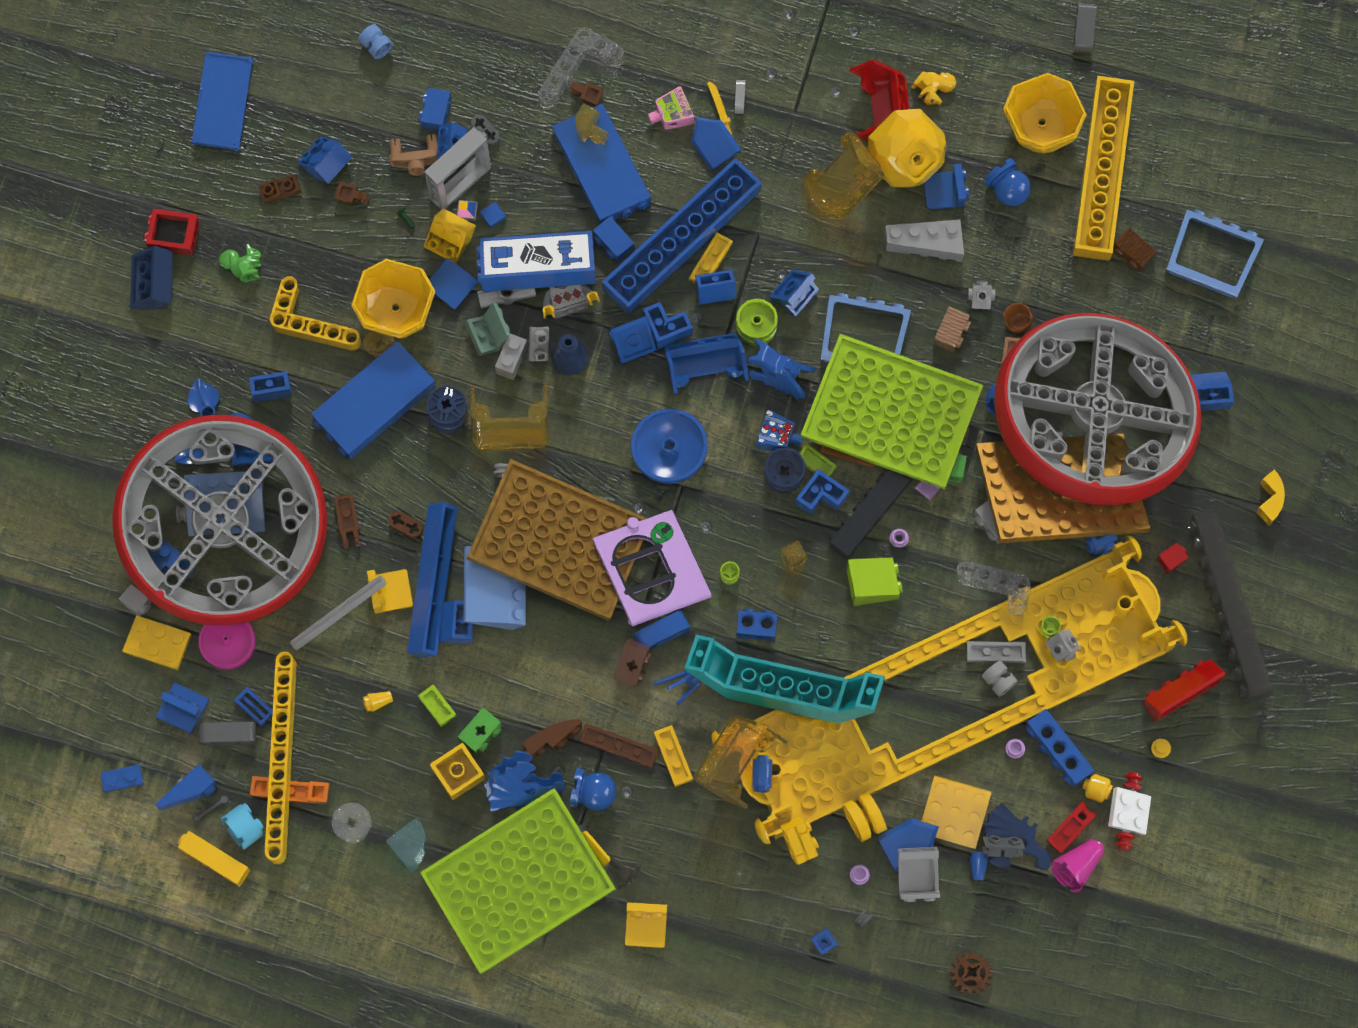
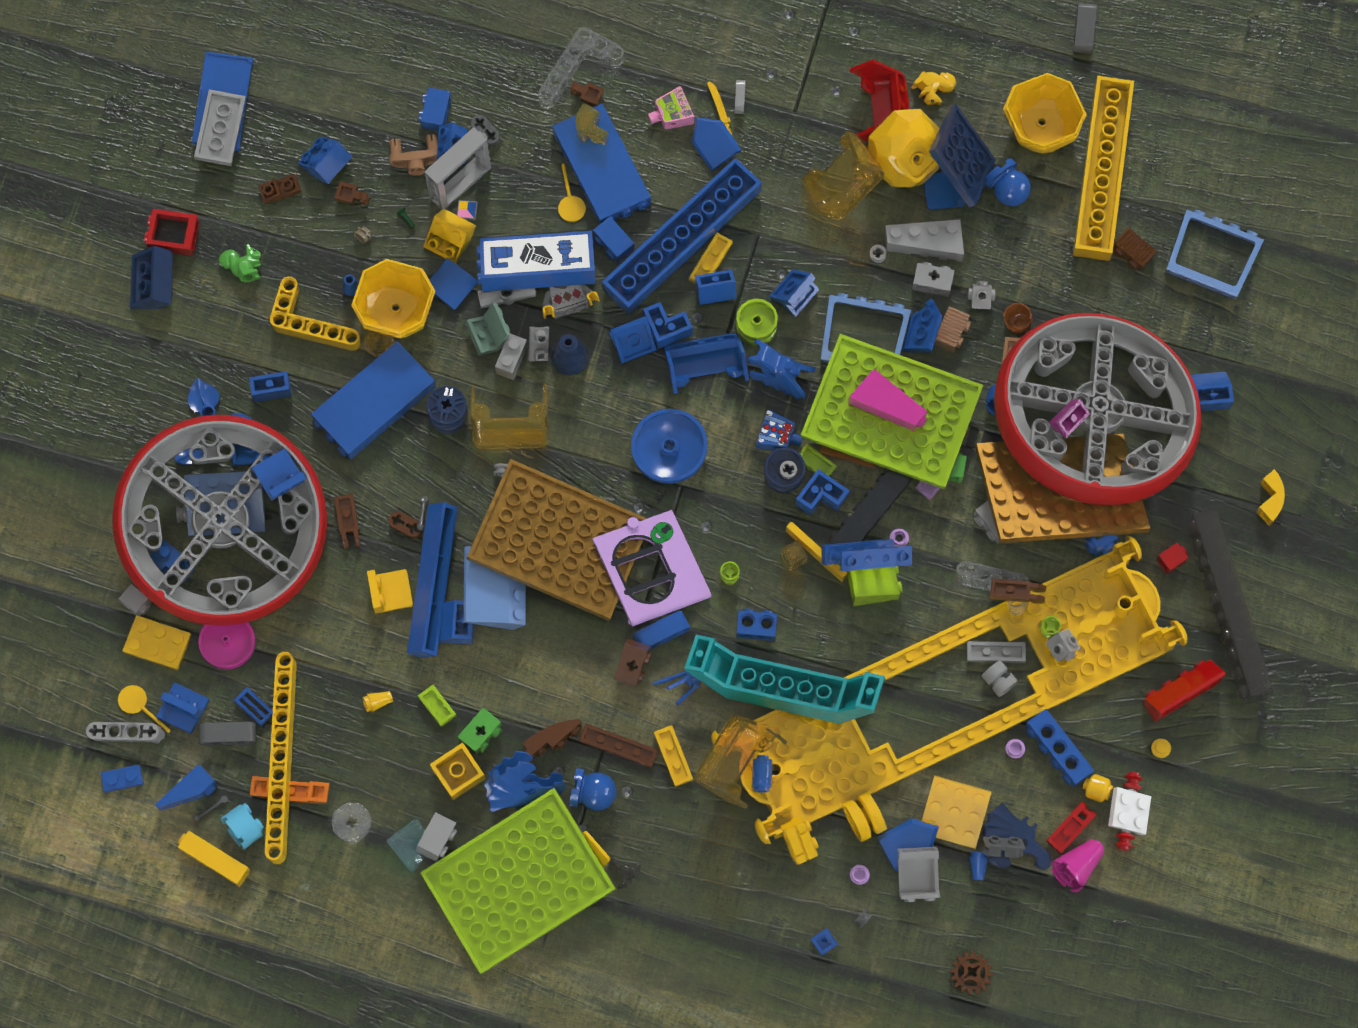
light grey axle [290,576,386,650] -> none
medium blue wheel [358,24,393,59] -> none
blue tile [480,202,506,228] -> none
yellow bracket [625,903,667,948] -> none
none -> light grey beam [86,722,165,744]
none -> yellow piece [118,685,171,733]
none -> light grey plate [194,89,246,166]
none -> blue bracket [252,449,306,501]
none -> blue cone [342,274,359,296]
none -> dark tan plate [354,226,371,244]
none -> light grey brick [416,812,457,862]
none -> dark grey hinge [417,496,429,531]
none -> yellow piece [558,163,586,222]
none -> light grey bush [780,461,797,479]
none -> yellow tile [786,522,847,582]
none -> blue fence [821,539,912,571]
none -> dark pink slope [849,369,928,431]
none -> light grey bush [870,244,886,263]
none -> blue tile [901,299,942,353]
none -> light grey brick [912,262,954,297]
none -> dark blue plate [929,104,996,208]
none -> reddish brown hinge [990,578,1046,604]
none -> magenta slope [1049,399,1090,438]

